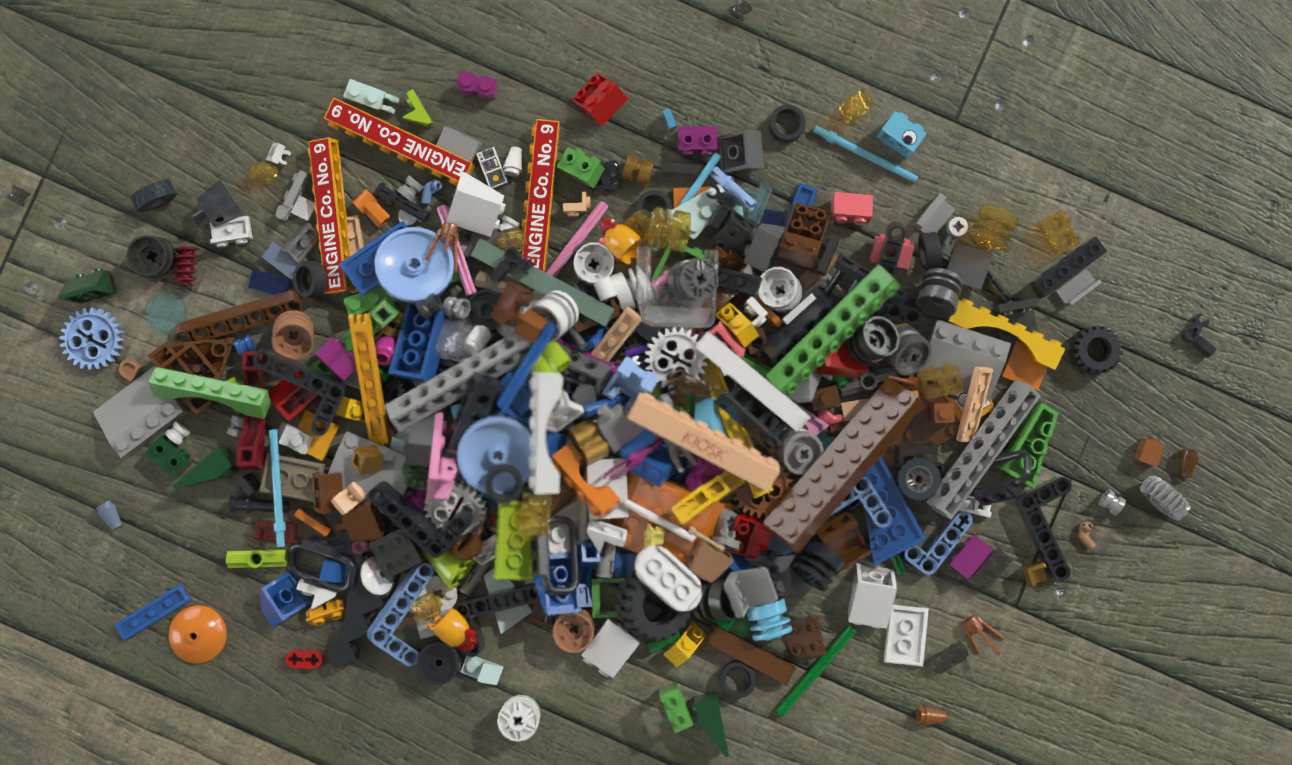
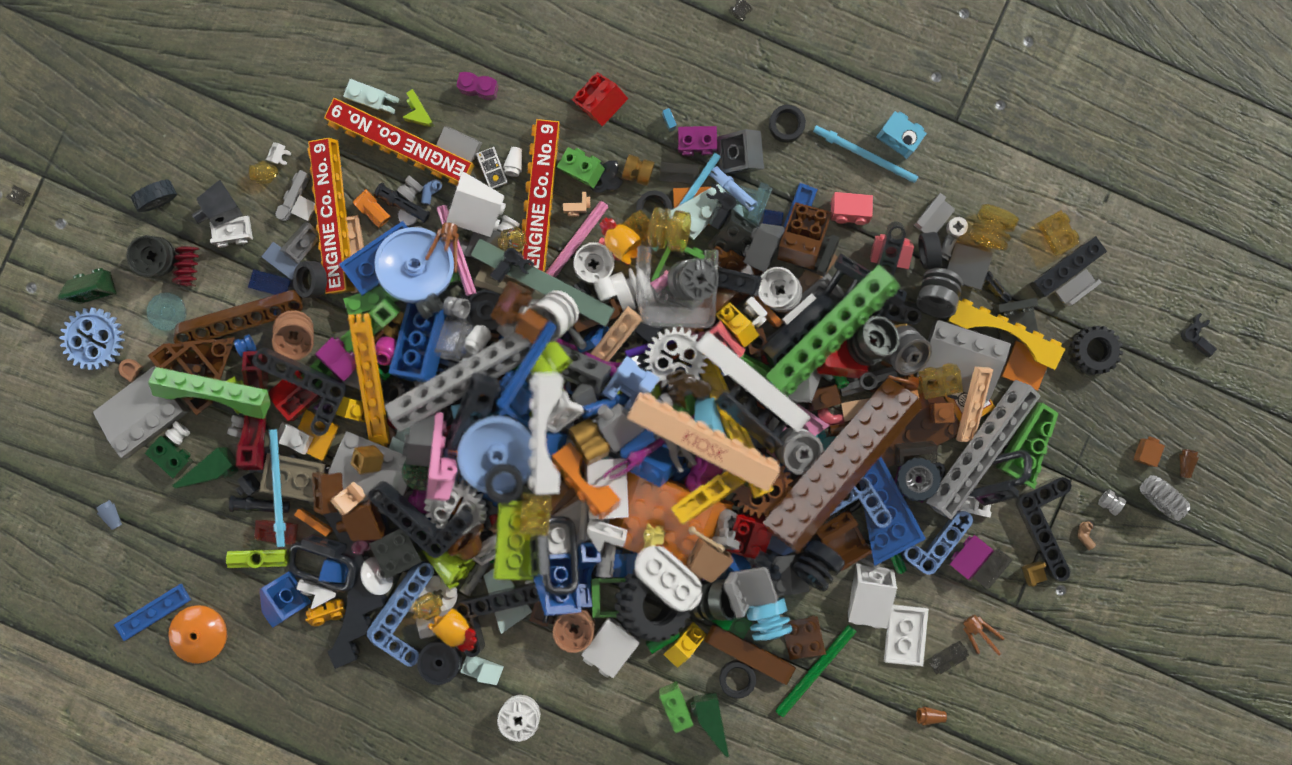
red beam [286,649,324,669] -> none
white bar [623,499,696,542] -> none
clear yellow brick [839,89,874,124] -> none

